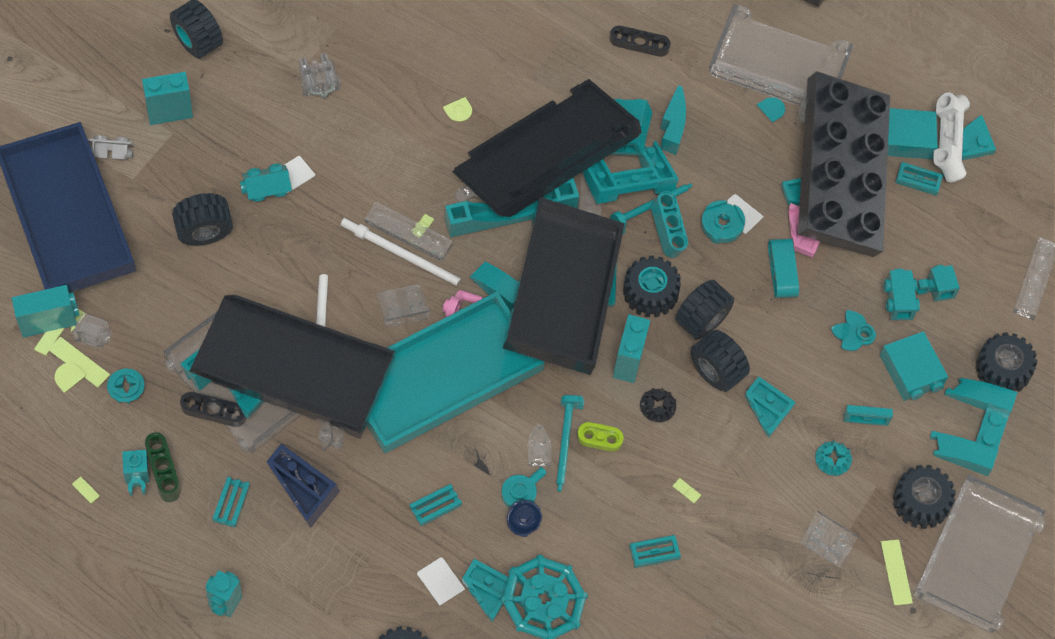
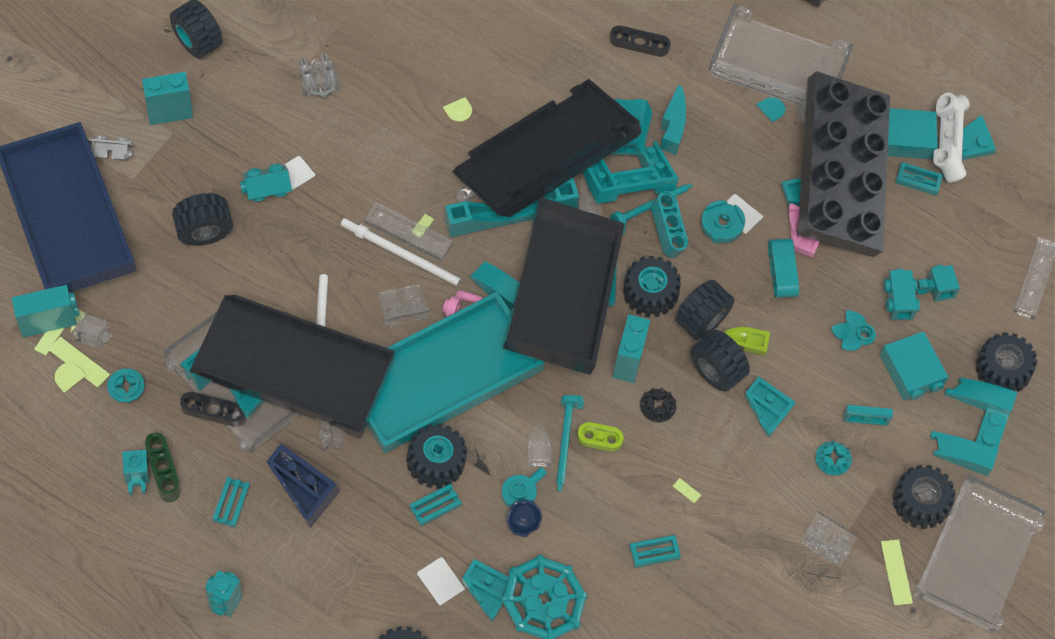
yellowish green piece [72,477,100,503] -> none
none -> black wheel [406,424,467,489]
none -> lime plate [724,327,770,355]

